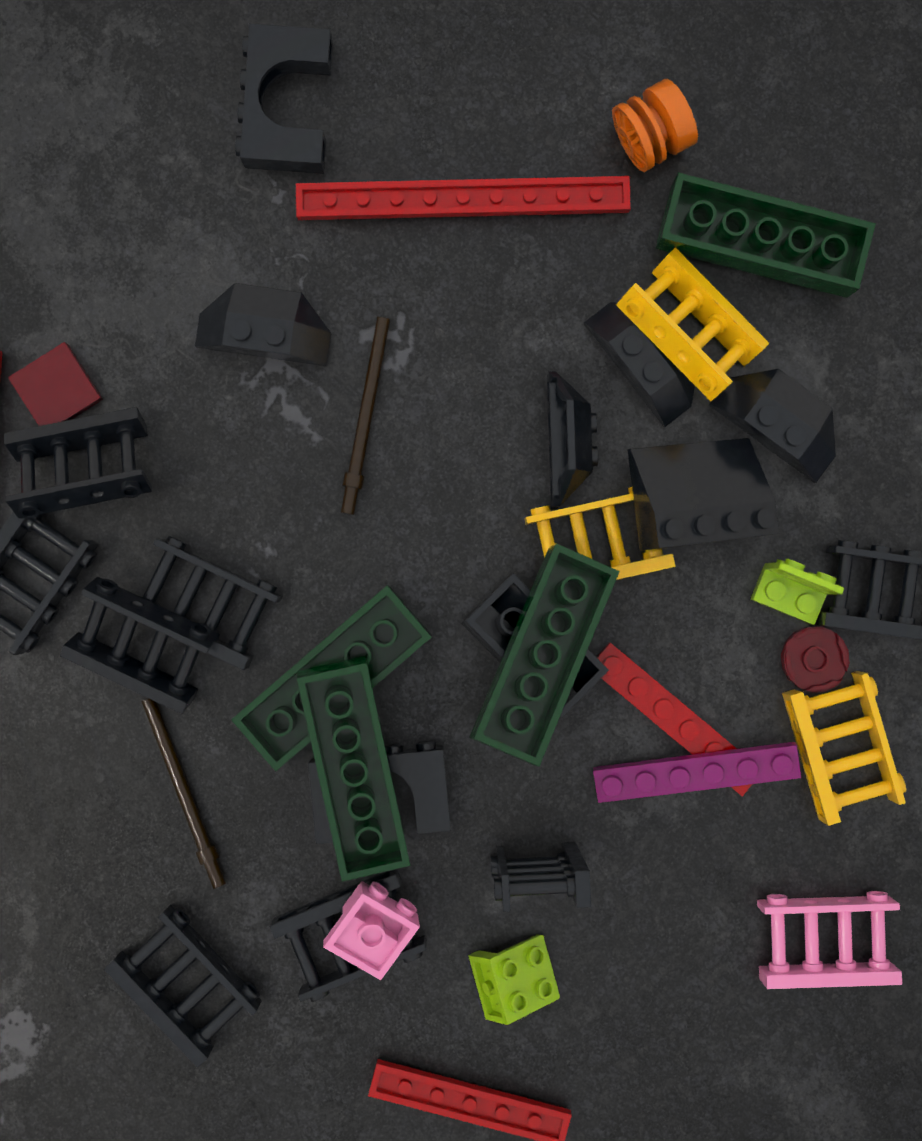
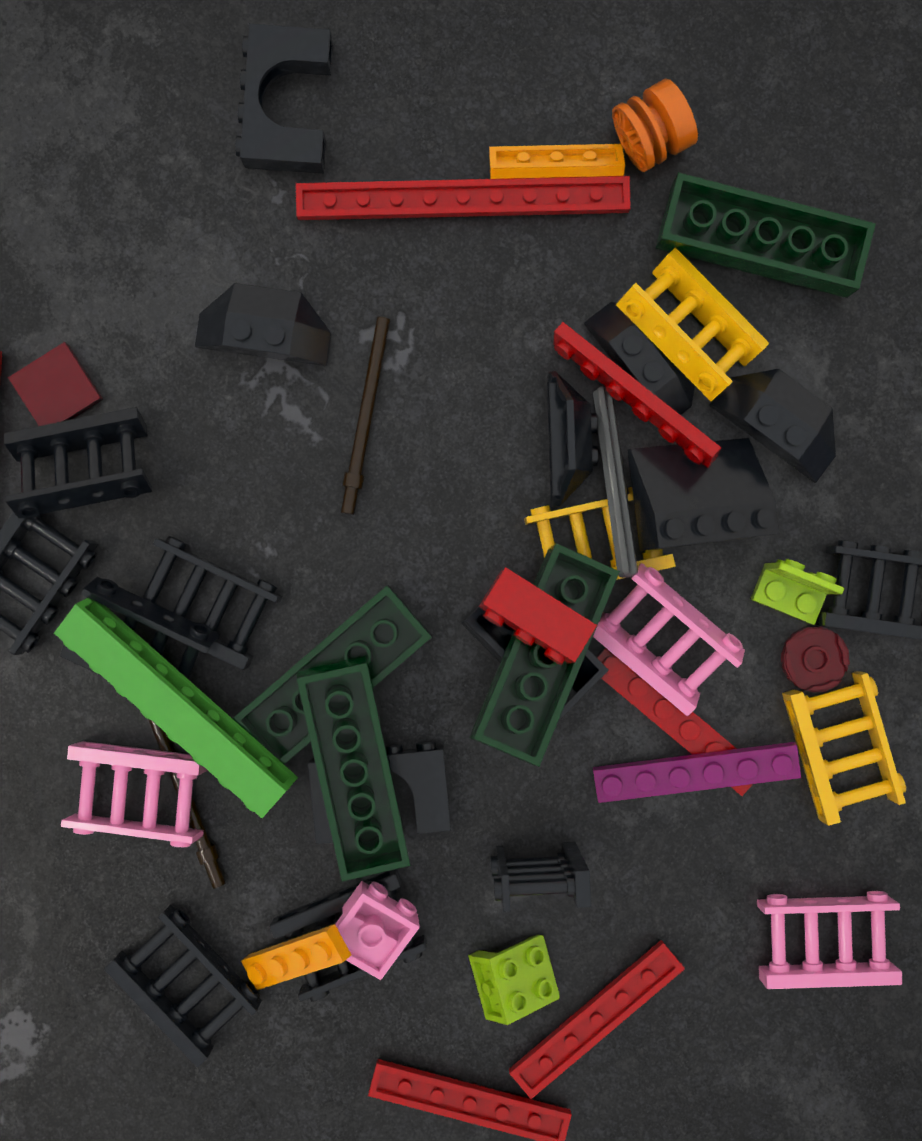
none -> bright green brick [54,598,298,818]
none -> bright pink fence [61,741,208,847]
none -> light orange plate [241,924,351,990]
none -> red brick [479,567,597,665]
none -> light orange plate [489,144,625,179]
none -> red plate [509,940,685,1099]
none -> red plate [553,322,721,468]
none -> dark grey axle [593,386,638,578]
none -> bright pink fence [593,563,745,716]

